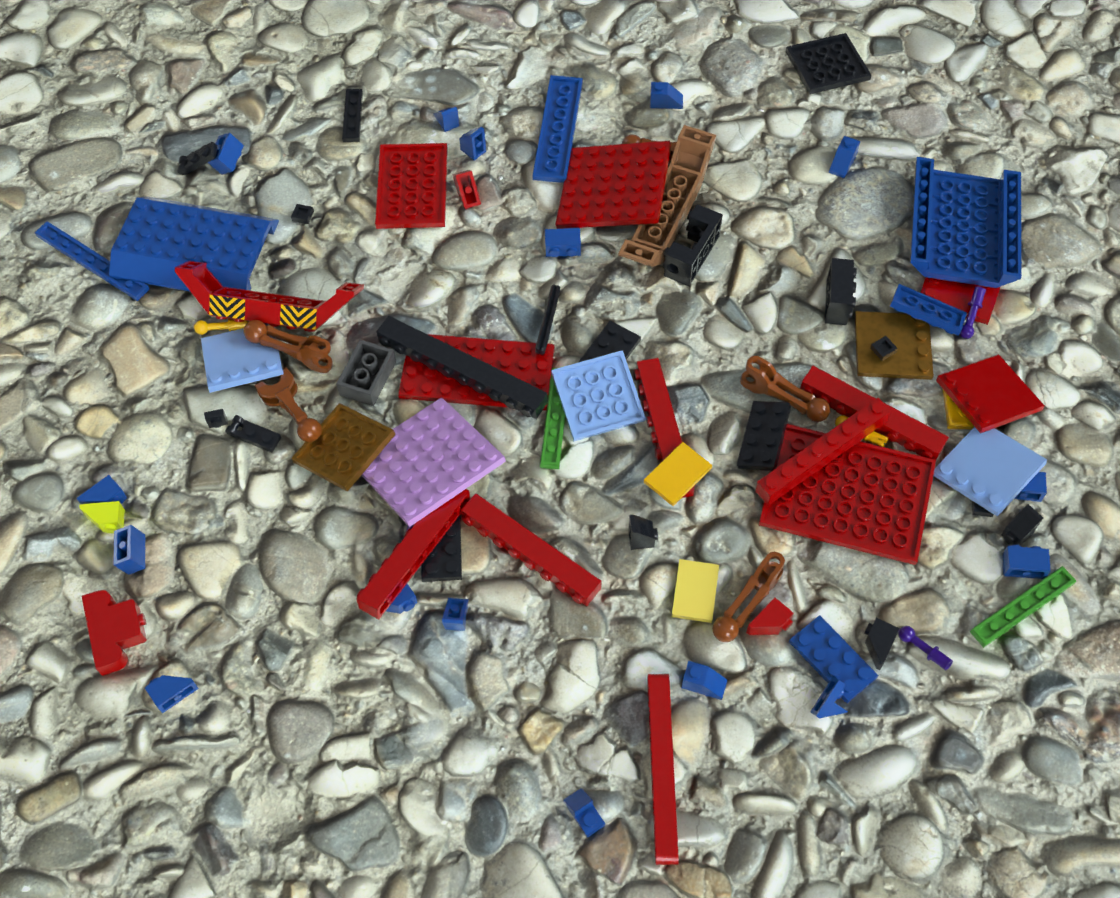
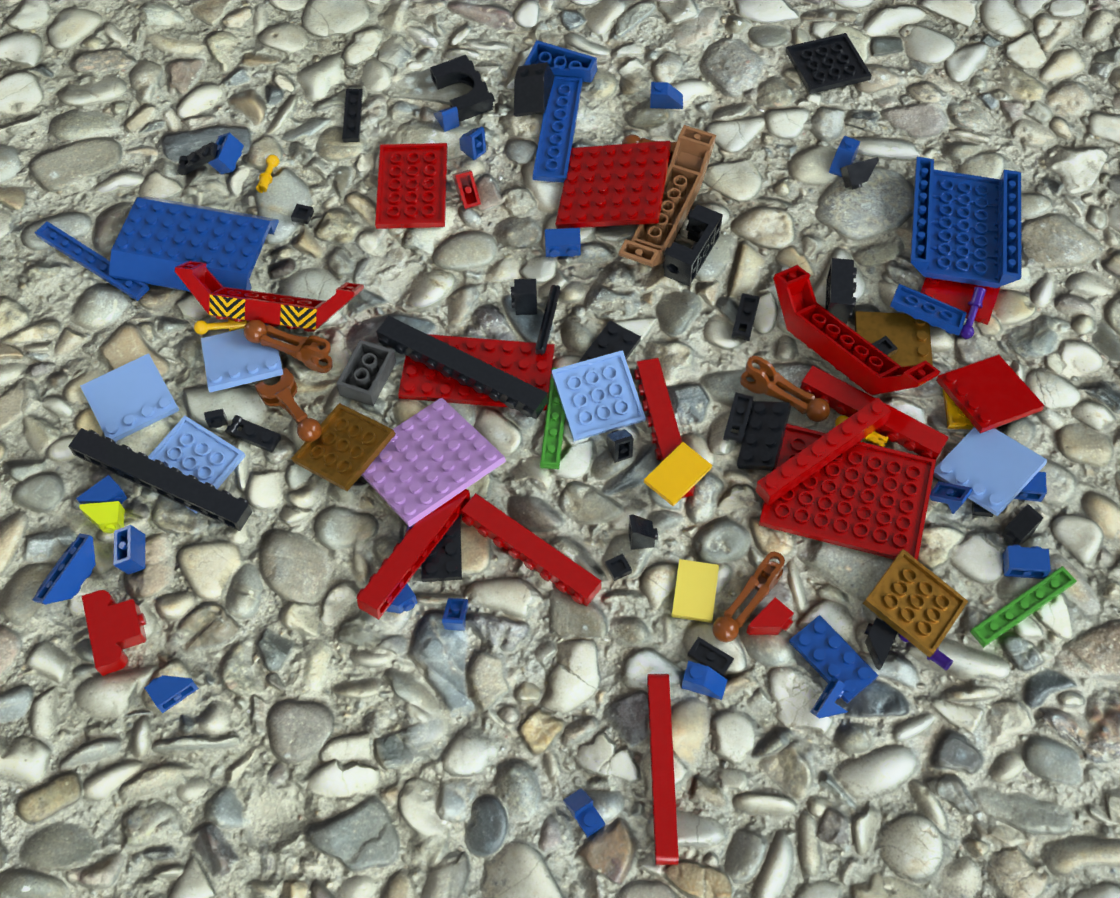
none -> blue wedge [32,533,96,605]
none -> black brick [68,428,252,531]
none -> light blue plate [80,353,180,442]
none -> light blue plate [148,416,245,514]
none -> yellow pin [256,155,279,193]
none -> black arch [430,55,495,122]
none -> black brick [511,279,537,315]
none -> black slope [514,62,555,117]
none -> blue wedge [524,40,597,83]
none -> black plate [605,553,632,581]
none -> black slope [607,429,634,463]
none -> black plate [687,637,734,677]
none -> black plate [723,392,754,444]
none -> black plate [731,293,760,341]
none -> red slope [773,265,940,395]
none -> black slope [840,157,879,190]
none -> pearl gold plate [862,549,968,658]
none -> blue slope [930,481,973,514]

